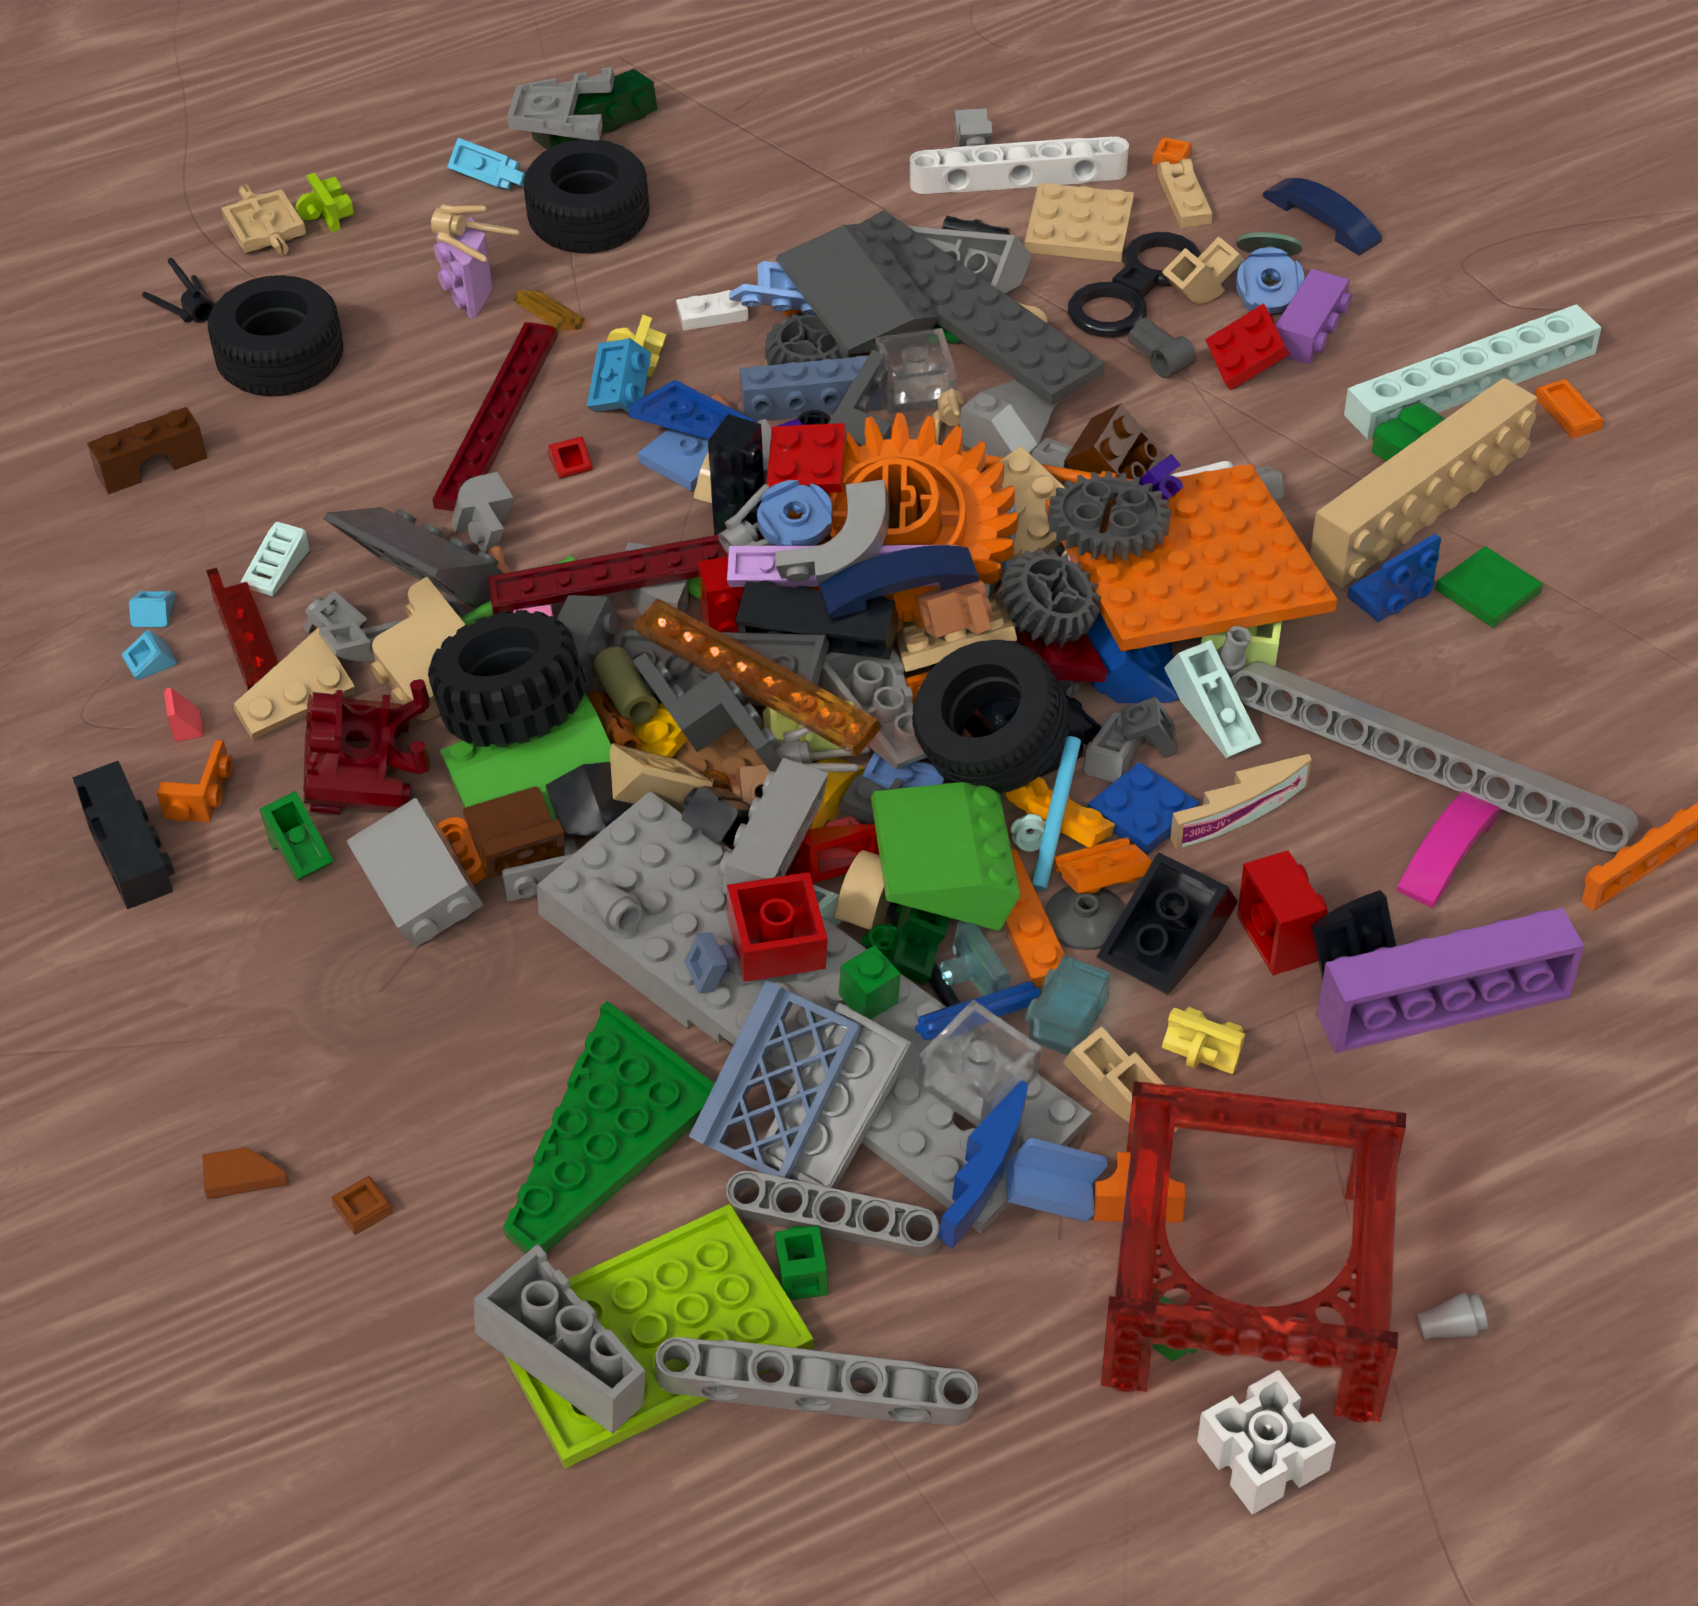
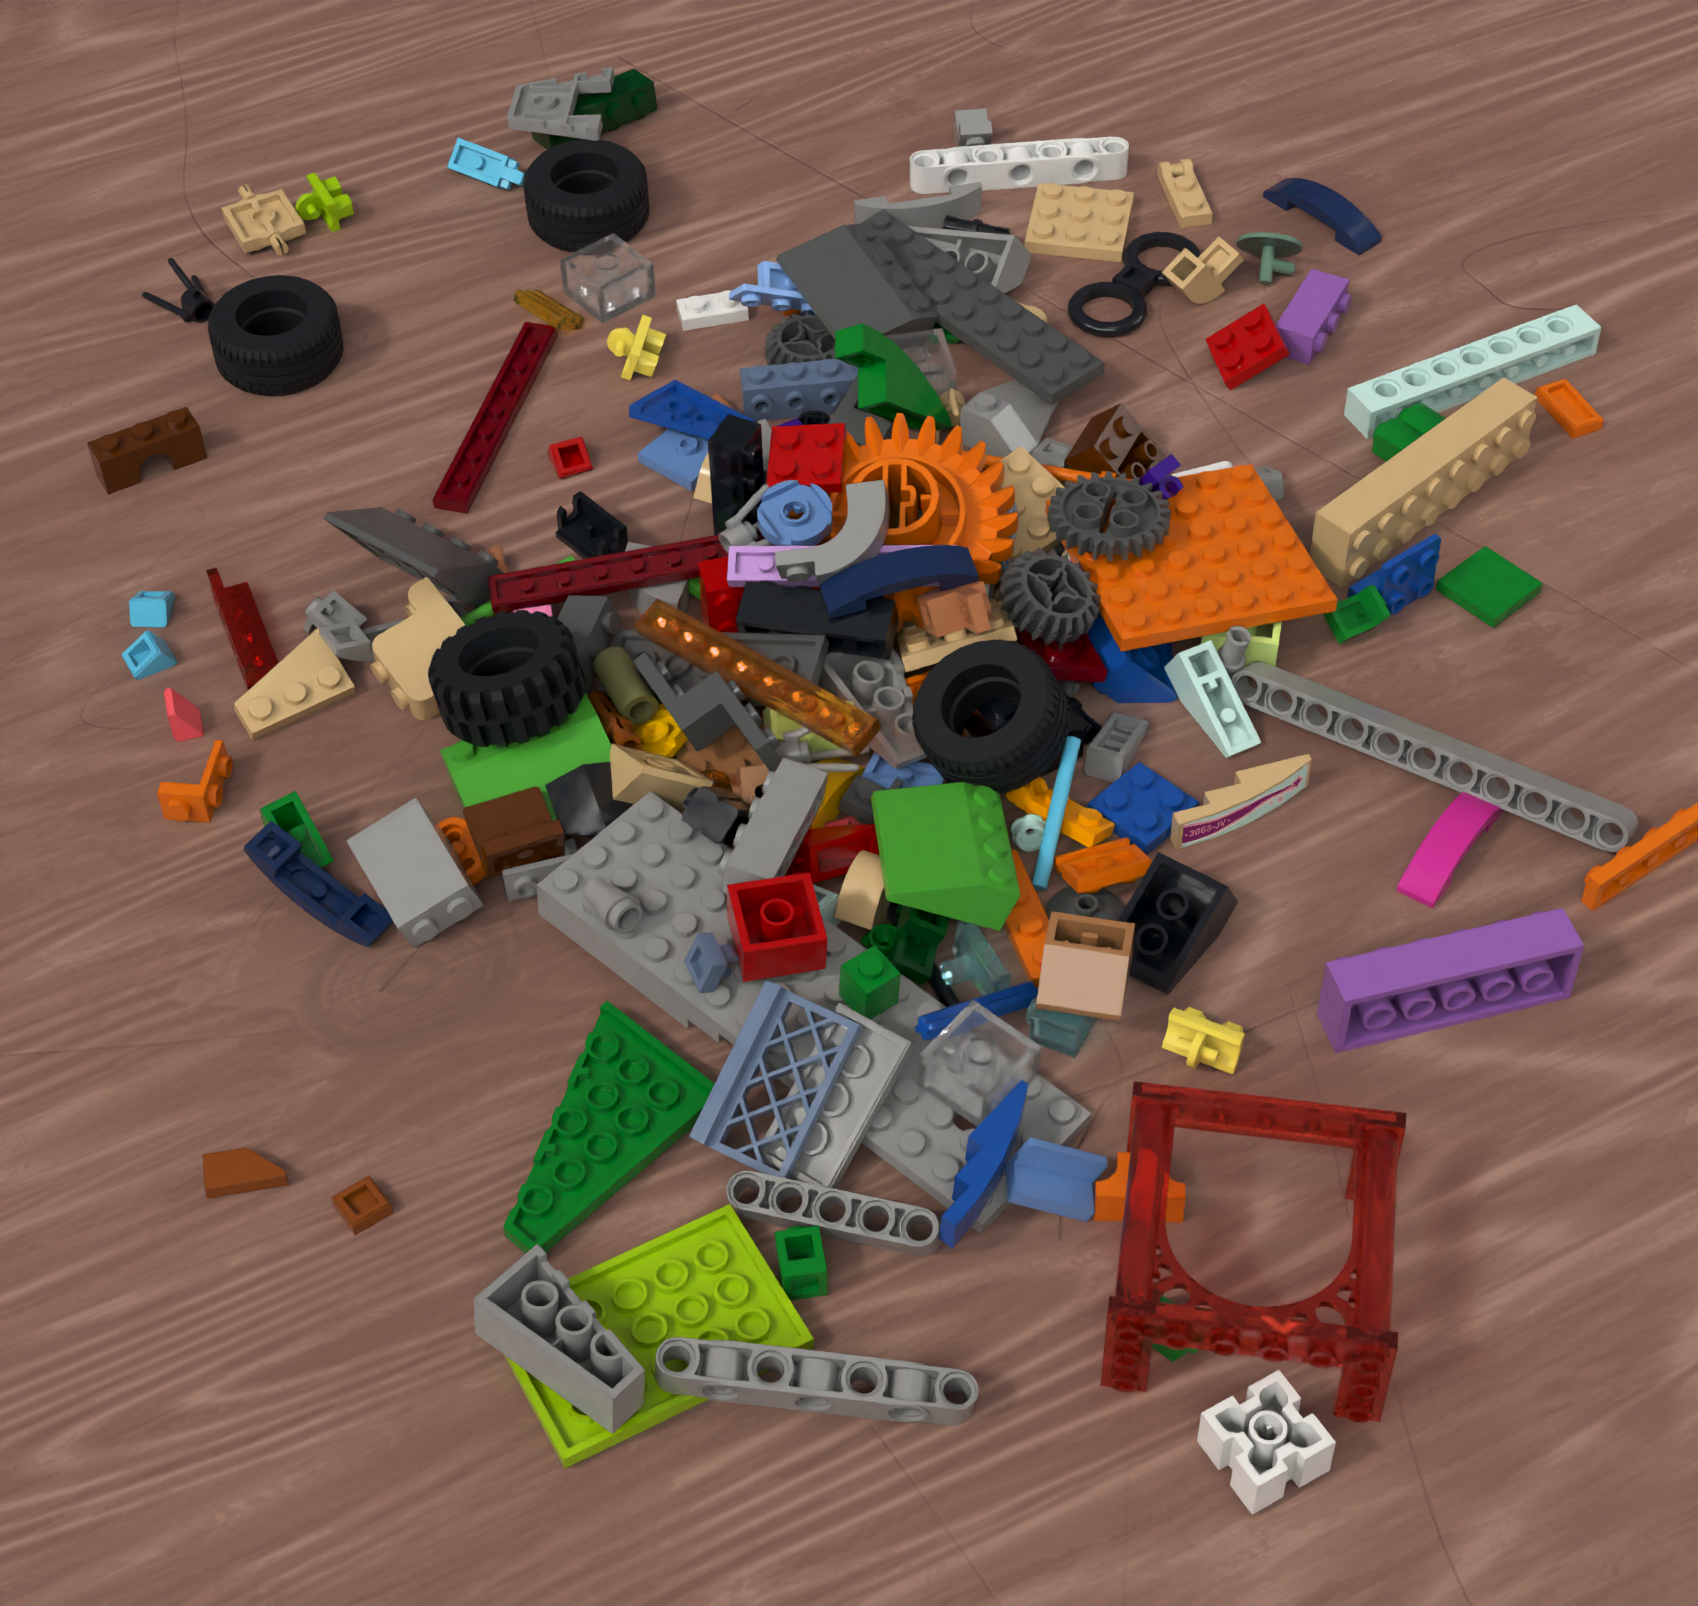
black wedge [72,761,175,910] -> none
light aqua slope [241,522,310,597] -> none
dark red piece [303,679,430,815] -> none
tan plant [431,204,519,263] -> none
lavender slope [433,217,493,319] -> none
light grey brick [452,472,513,554] -> none
dark azure bracket [586,338,651,413] -> none
tan slope [1063,1026,1193,1144] -> none
dark grey bracket [1121,697,1177,758] -> none
dark grey piece [1128,318,1196,378] -> none
orange tile [1152,137,1192,165] -> none
medium blue plate [1236,247,1304,314] -> none
red brick [1237,850,1328,976] -> none
black slope [1311,890,1396,981] -> none
light grey cone [1416,1291,1488,1341] -> none
none -> dark blue slope [244,821,394,947]
none -> black hinge [556,491,628,559]
none -> clear brick [560,233,656,324]
none -> green slope [835,323,951,432]
none -> light grey slope [854,182,982,229]
none -> slope [1036,911,1135,1021]
none -> green bracket [1323,584,1390,644]

